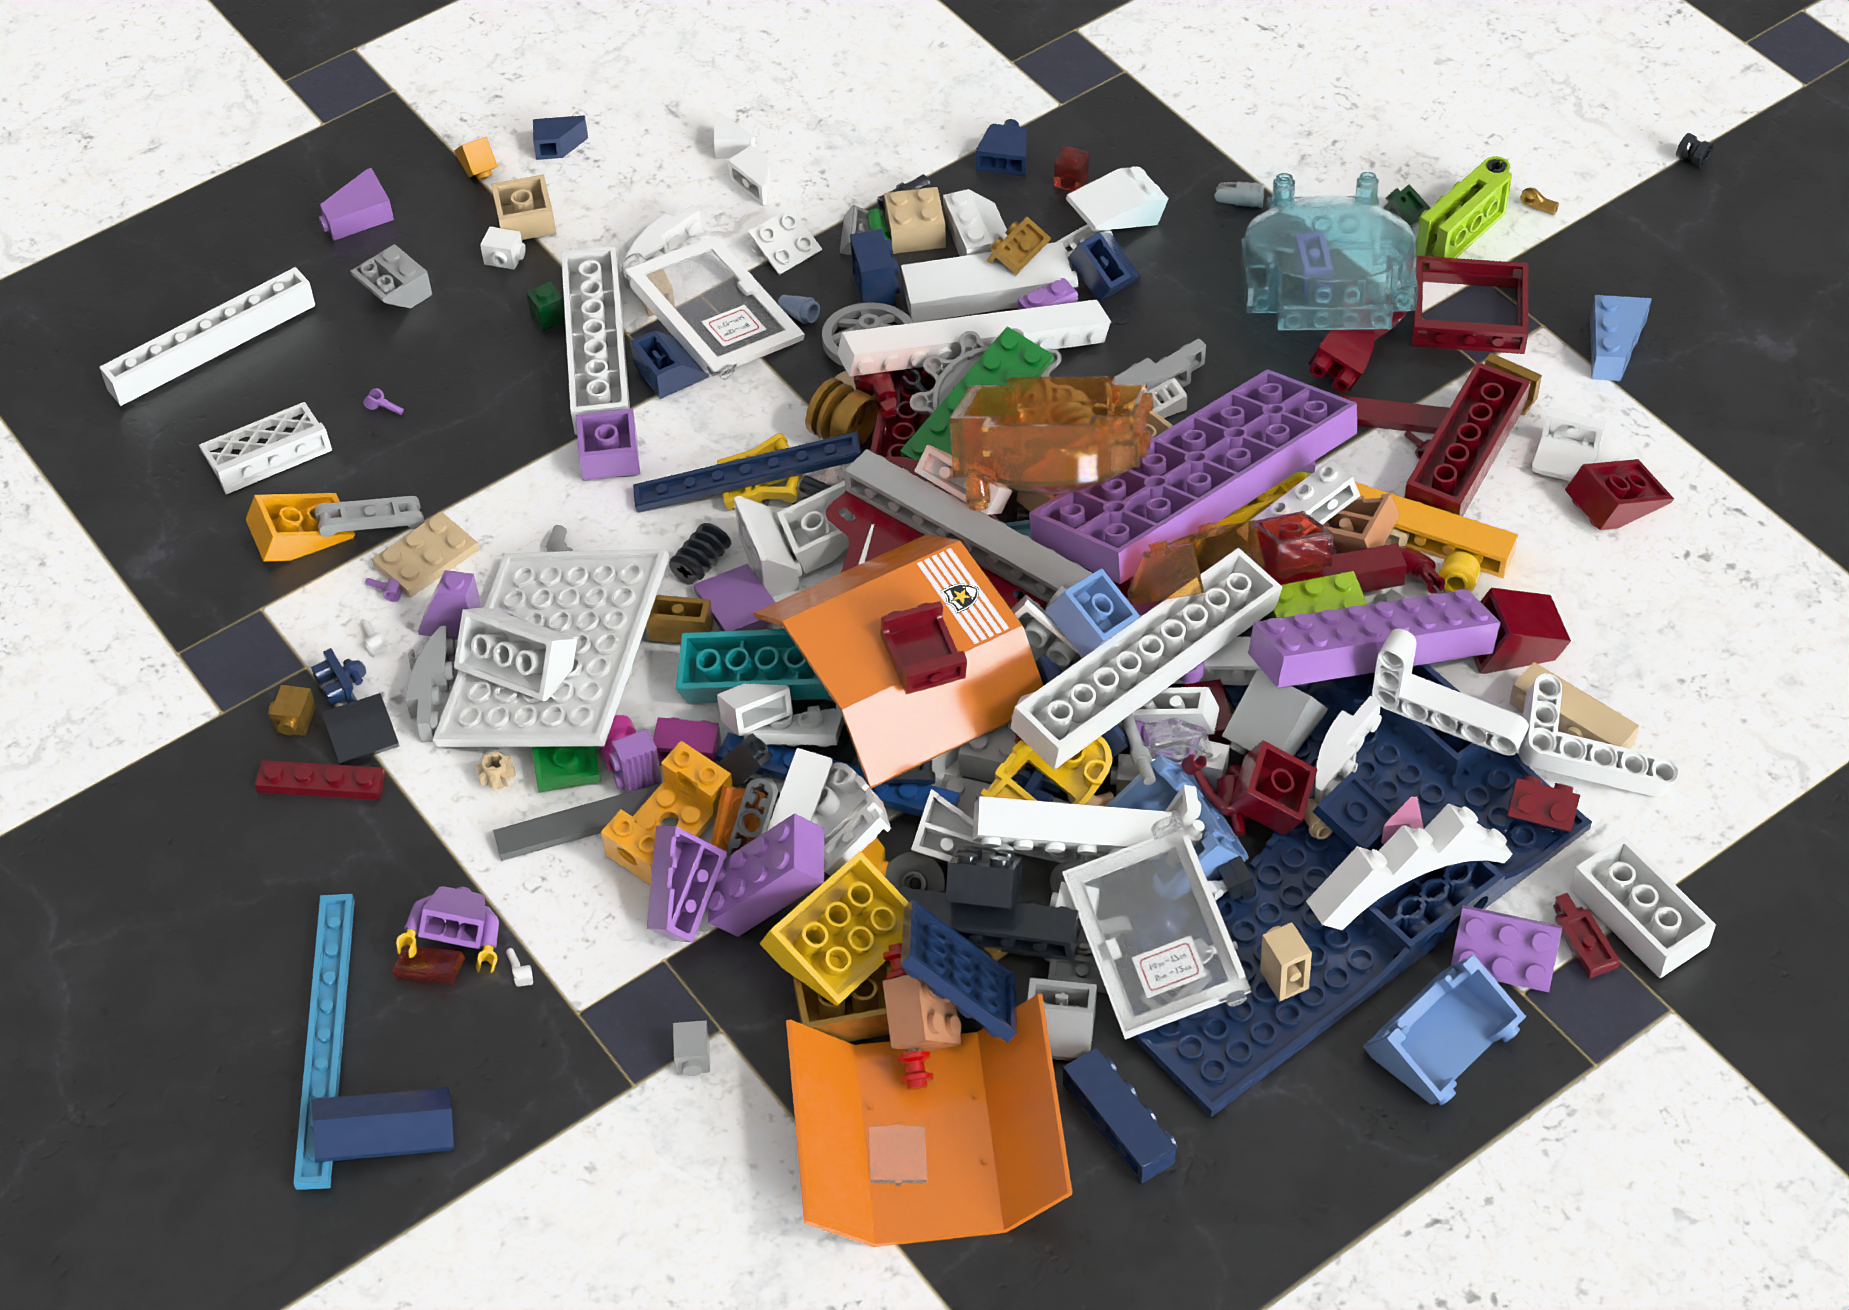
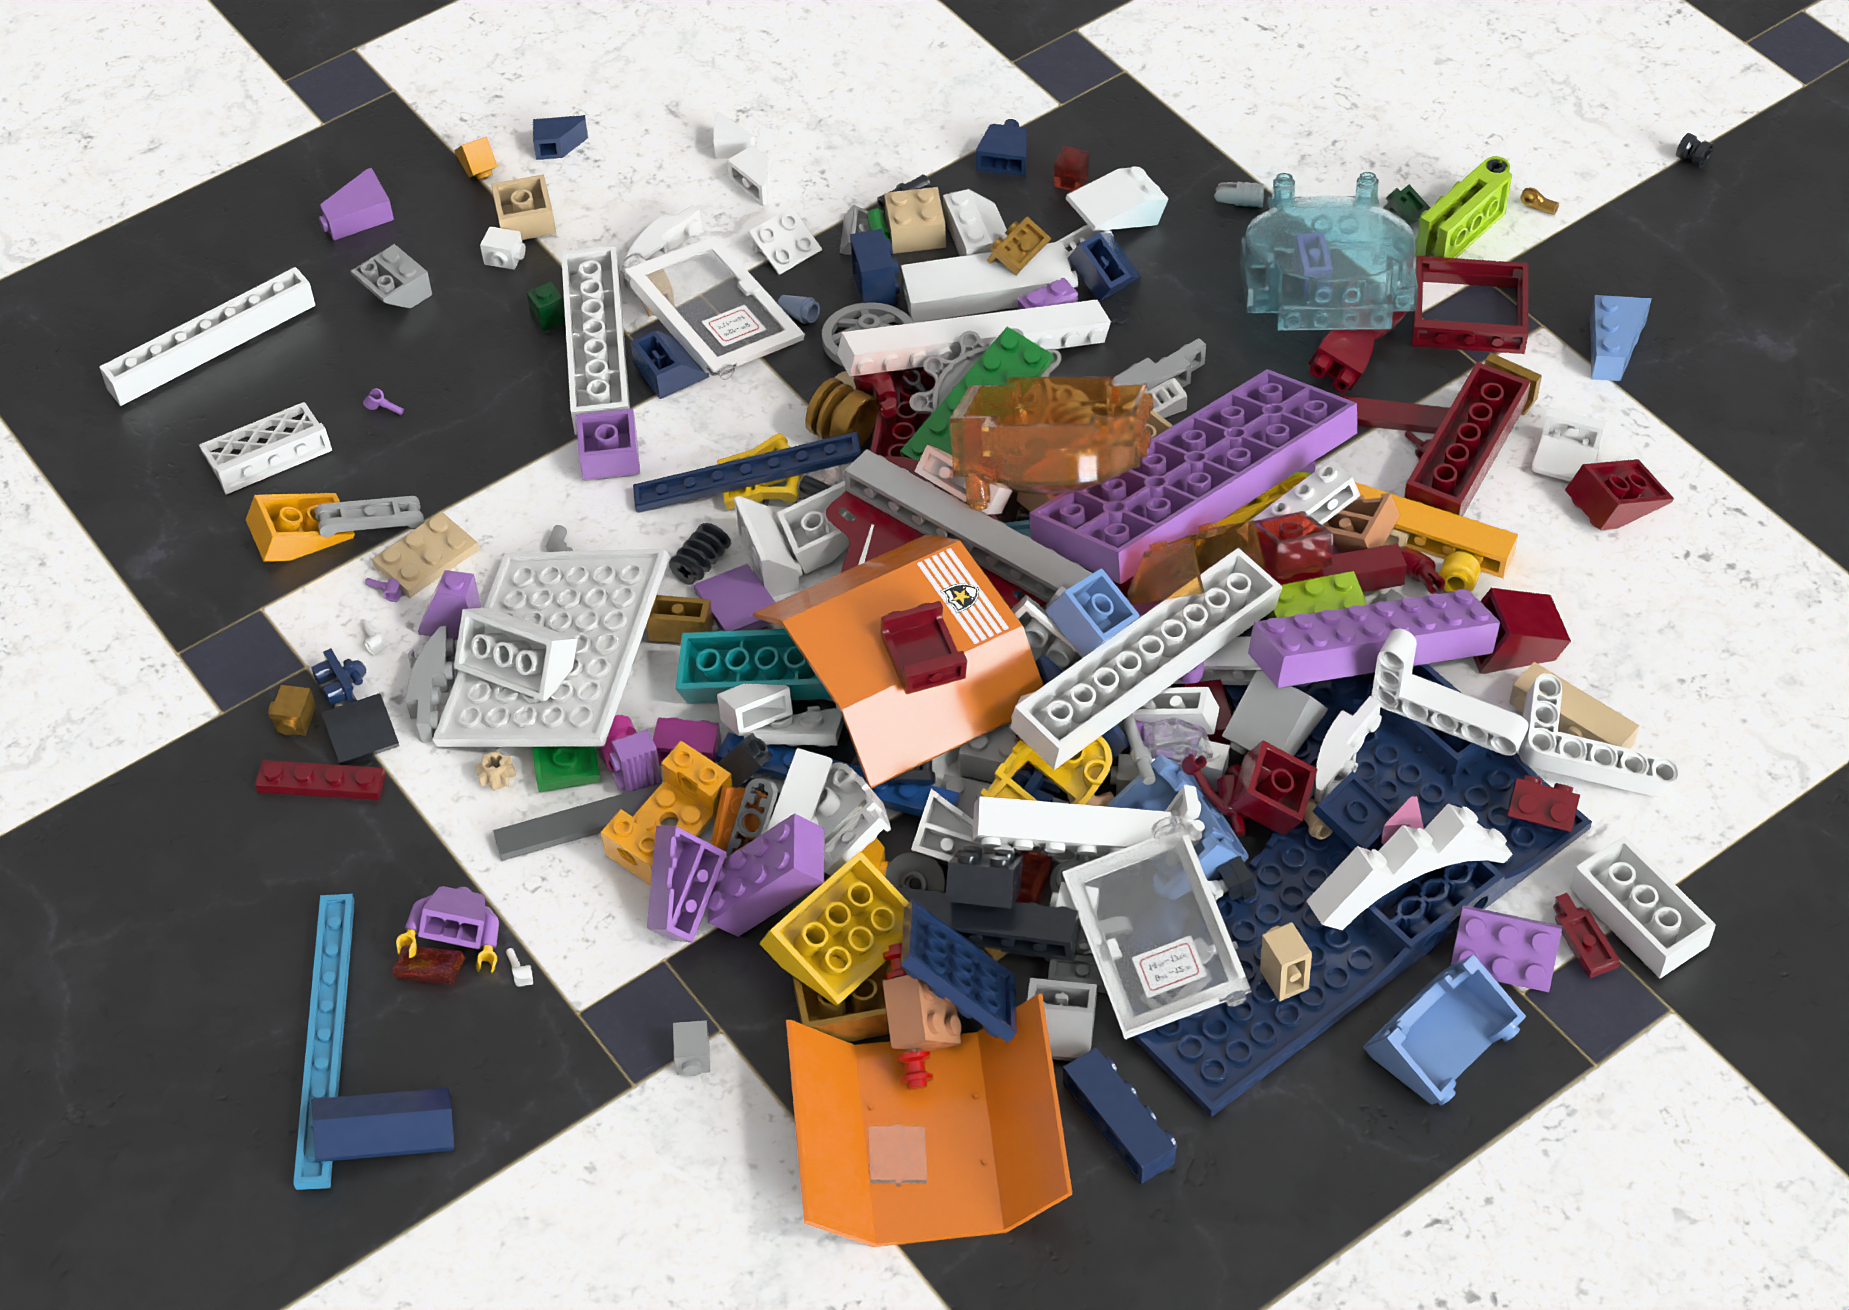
none -> clear red slope [1015,850,1052,904]

